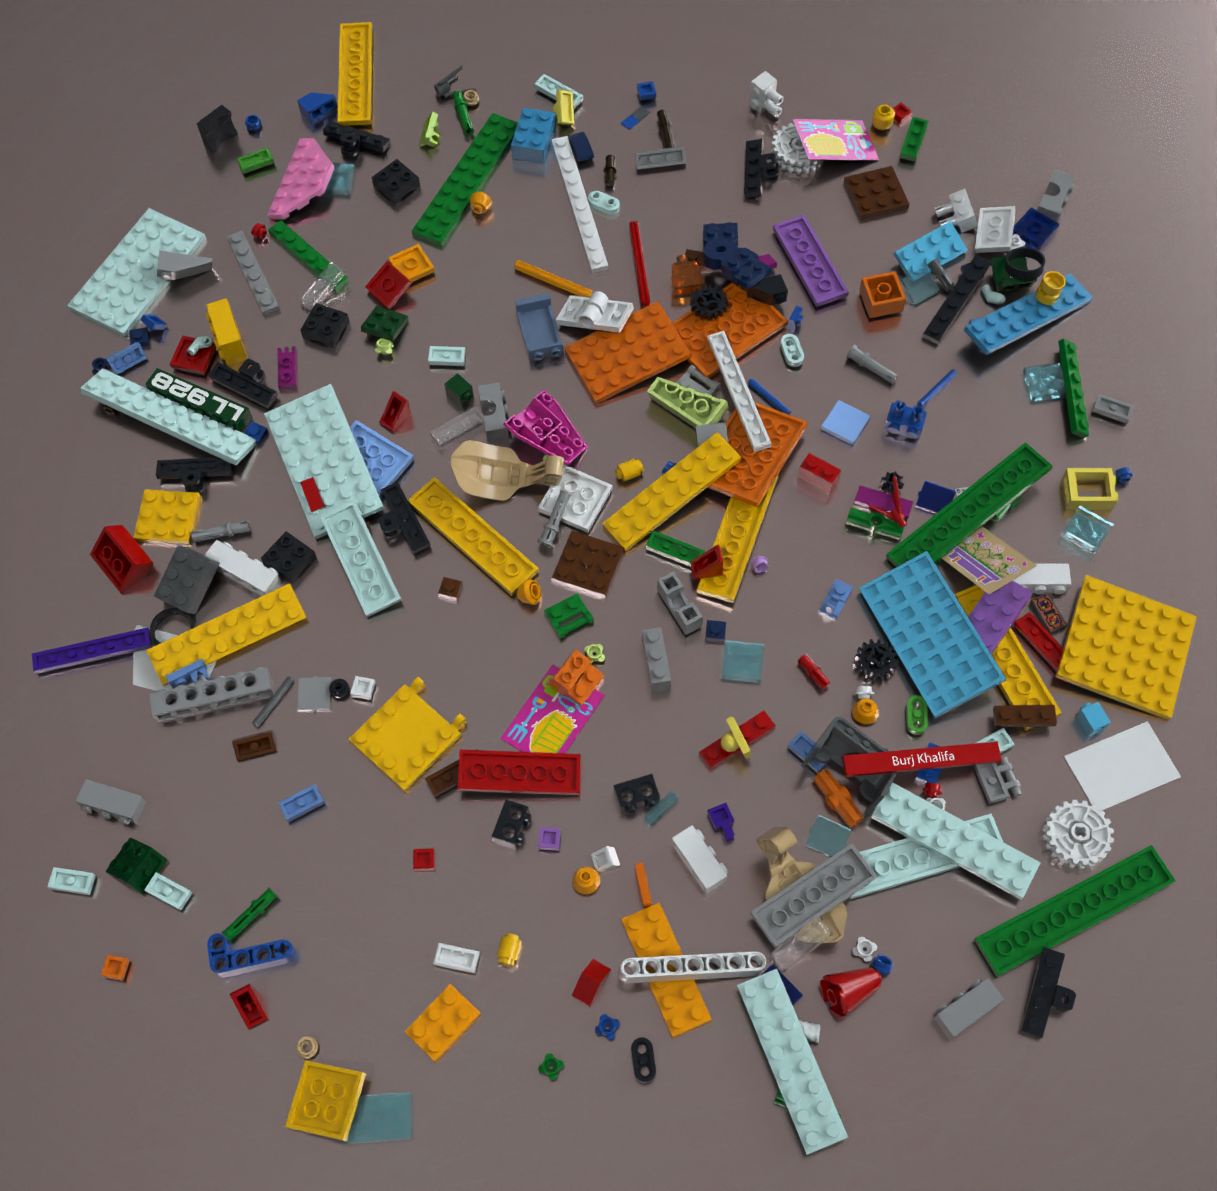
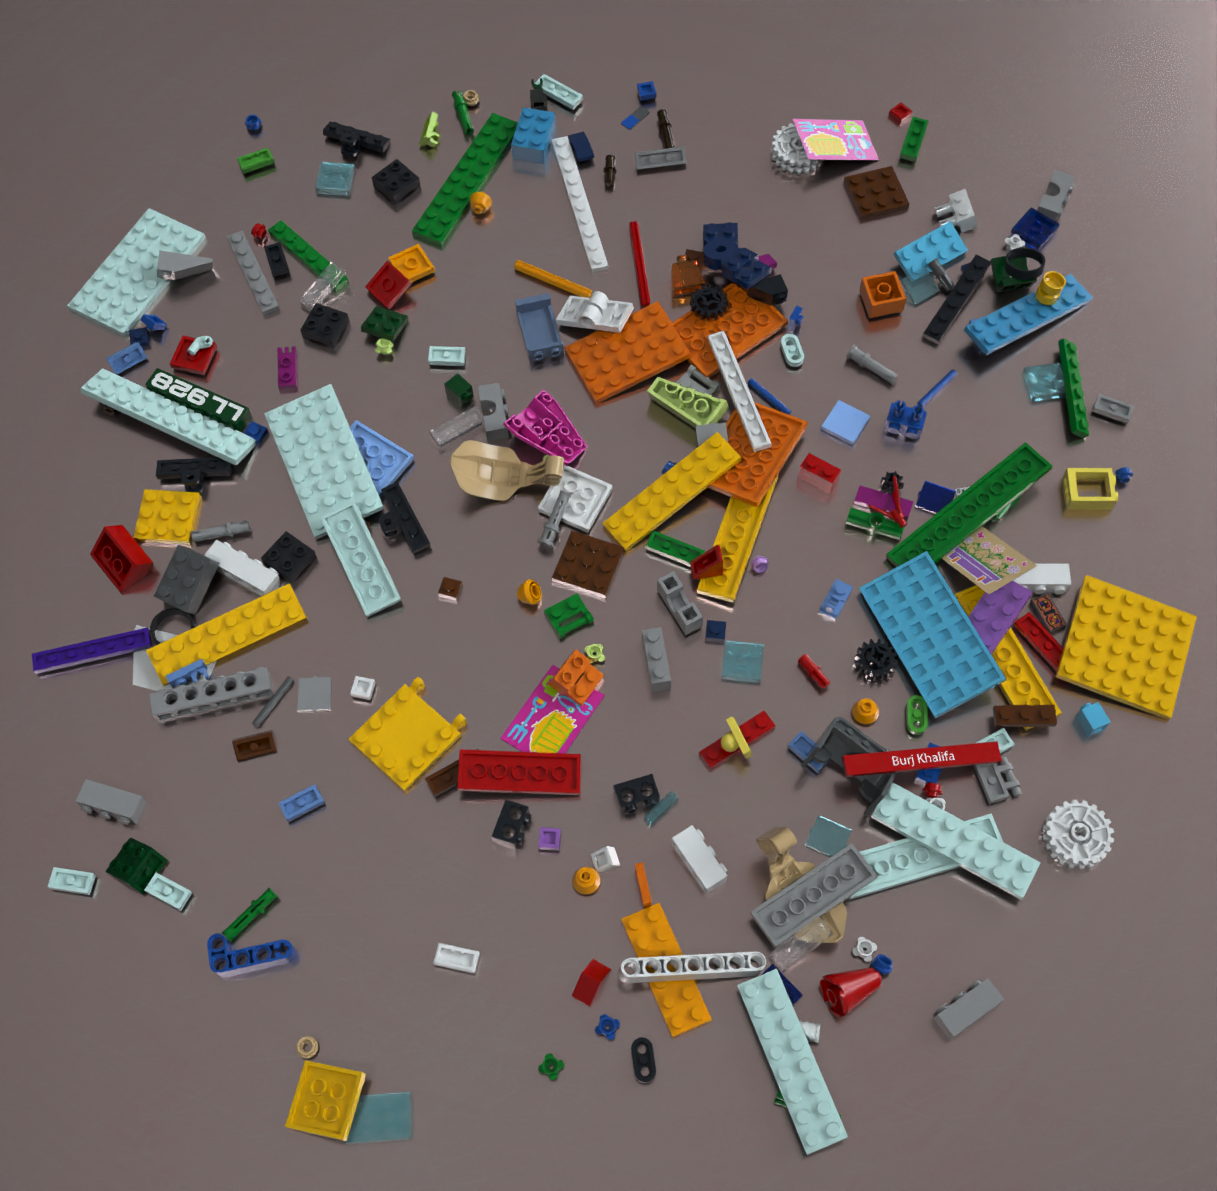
dark blue plate [92,357,110,375] -> none
orange plate [100,955,130,981] -> none
black brick [197,105,238,153] -> none
yellow brick [205,298,248,366] -> none
black plate [208,359,278,409] -> none
red slope [230,984,268,1029] -> none
bright pink plate [267,138,335,220] -> none
blue slope [297,93,338,123] -> none
red sticker [300,477,324,512] -> none
black plate [329,679,349,698] -> none
yellow plate [338,22,373,126] -> none
red slope [379,391,411,432] -> none
light orange plate [405,984,481,1063] -> none
yellow plate [408,477,539,596] -> none
red tile [413,848,435,871] -> none
dark grey plant [434,66,476,99] -> none
yellow brick [496,933,522,966] -> none
light yellow tile [552,89,574,126] -> none
light aqua plate [588,191,620,215] -> none
yellow brick [615,459,644,482] -> none
dark purple plate [707,803,735,842] -> none
black plate [744,139,779,198] -> none
white brick [749,71,784,117] -> none
medium lavender plate [773,215,849,307] -> none
orange piece [813,769,864,828] -> none
white plate [853,686,875,699] -> none
yellow head [872,105,895,130] -> none
green plate [974,845,1176,977] -> none
white plate [975,206,1016,253] -> none
light aqua arm [981,285,1005,304] -> none
black plate [1020,947,1076,1038] -> none
clear light blue plate [1061,506,1114,555] -> none
white sticker [1064,721,1181,811] -> none
none -> black plate [264,242,290,277]
none -> pearl dark grey piece [530,78,547,108]

